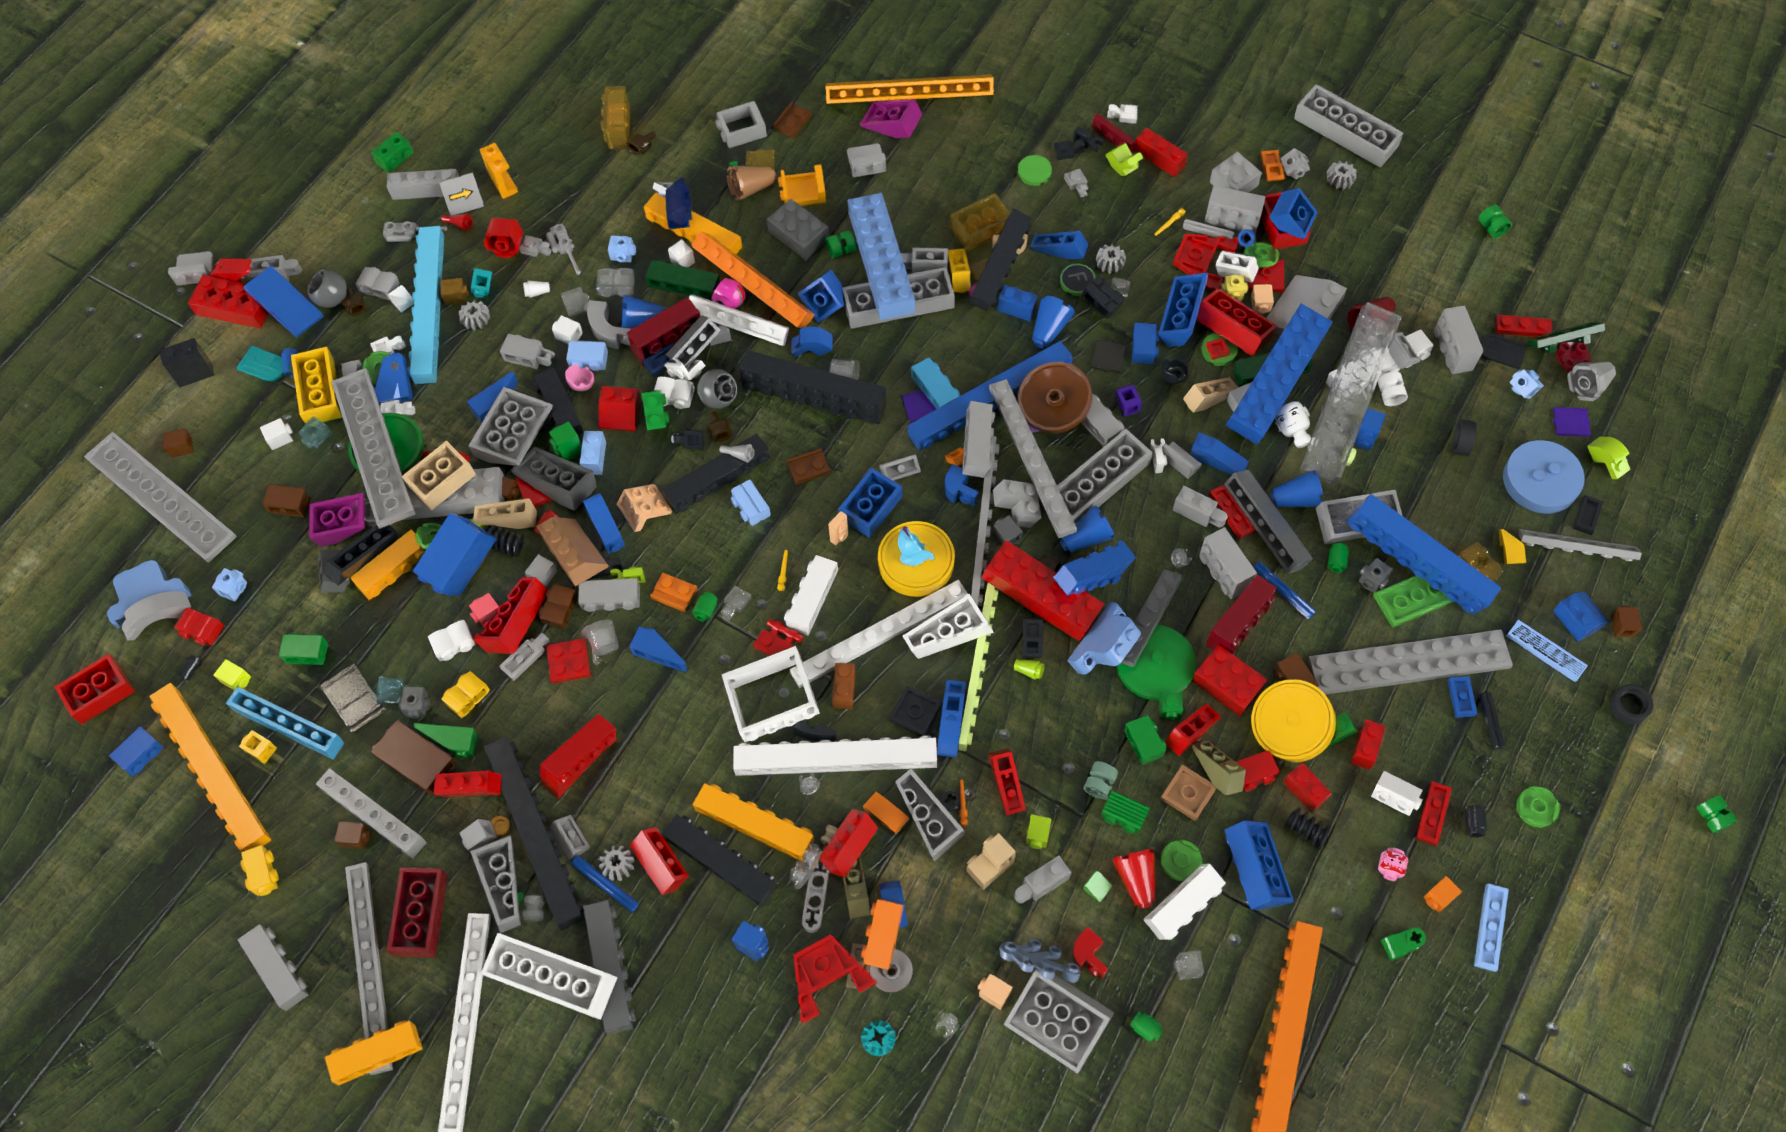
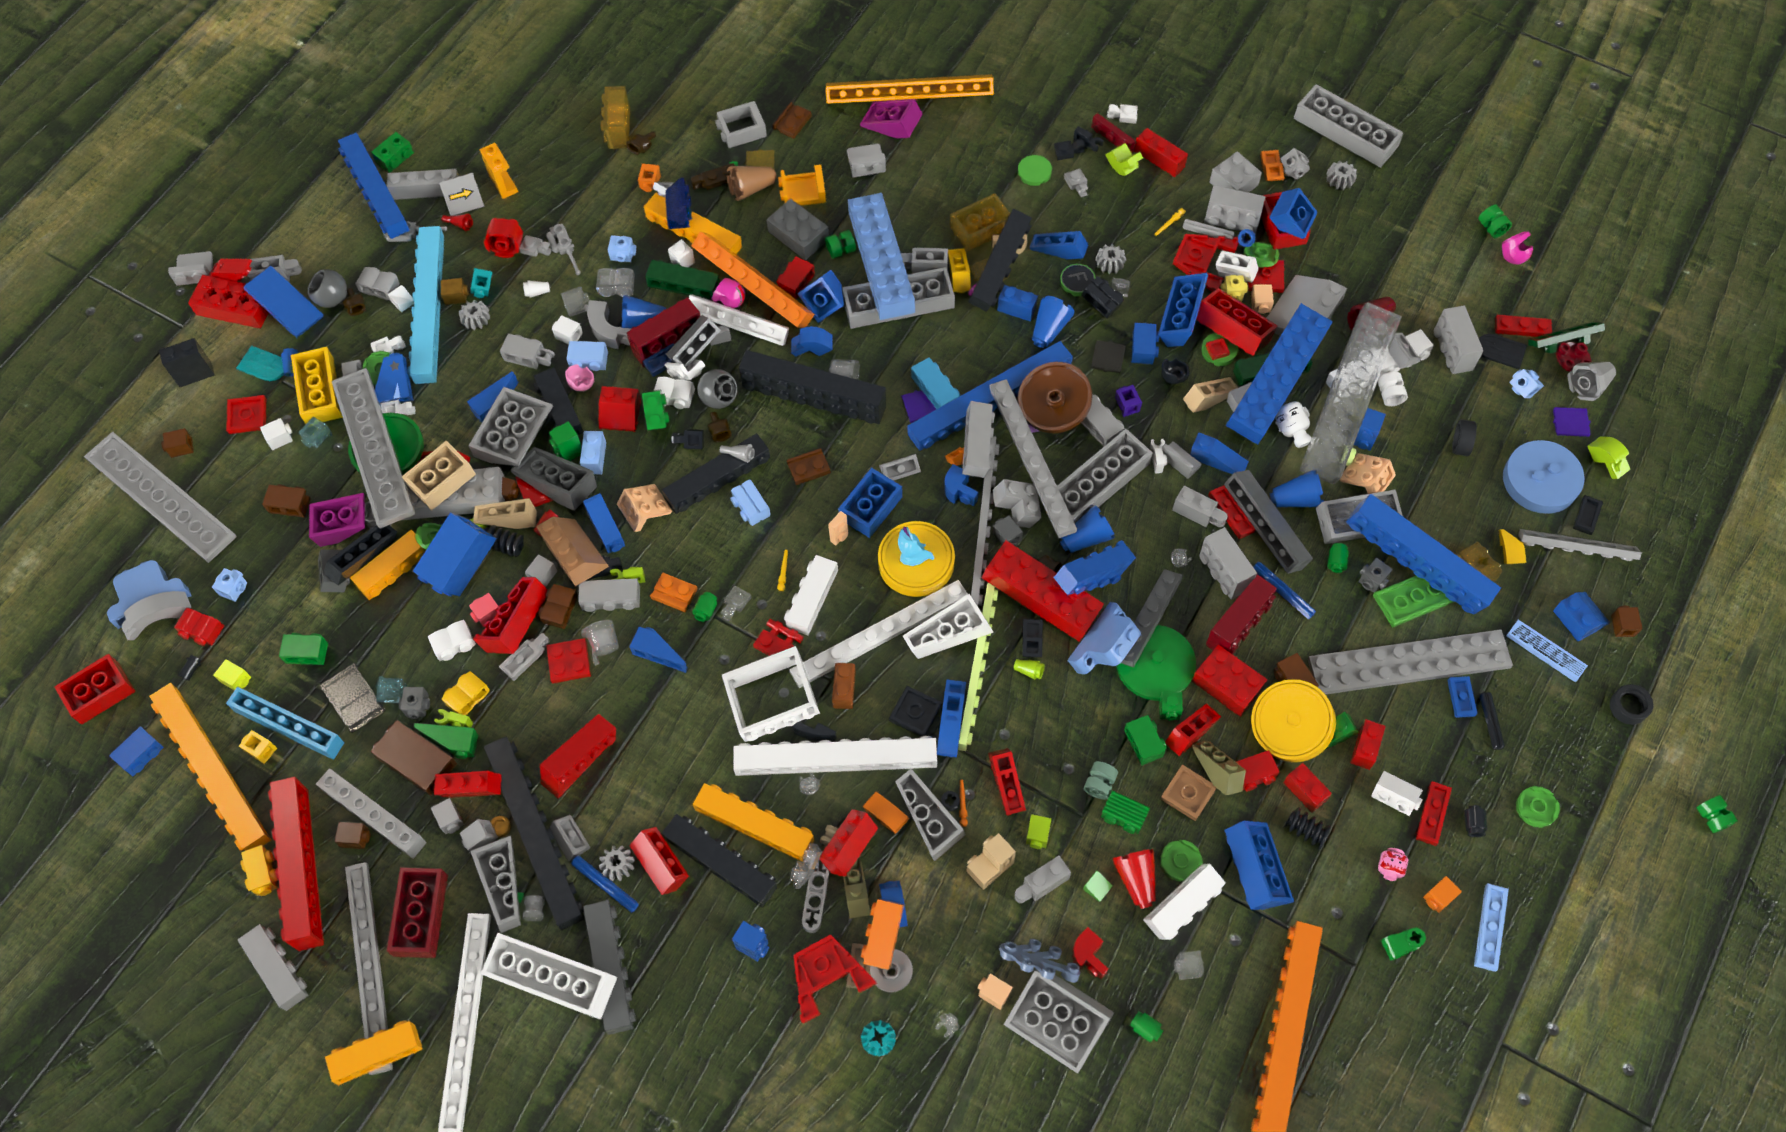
none -> red plate [226,395,266,434]
none -> red brick [268,777,324,951]
none -> blue brick [338,132,410,239]
none -> light grey brick [431,798,464,834]
none -> lime plate [434,709,473,728]
none -> orange brick [638,164,661,192]
none -> dark brown hinge [690,163,735,190]
none -> red brick [777,256,815,300]
none -> light nougat bracket [1339,453,1396,494]
none -> dark pink helmet [1502,231,1533,265]

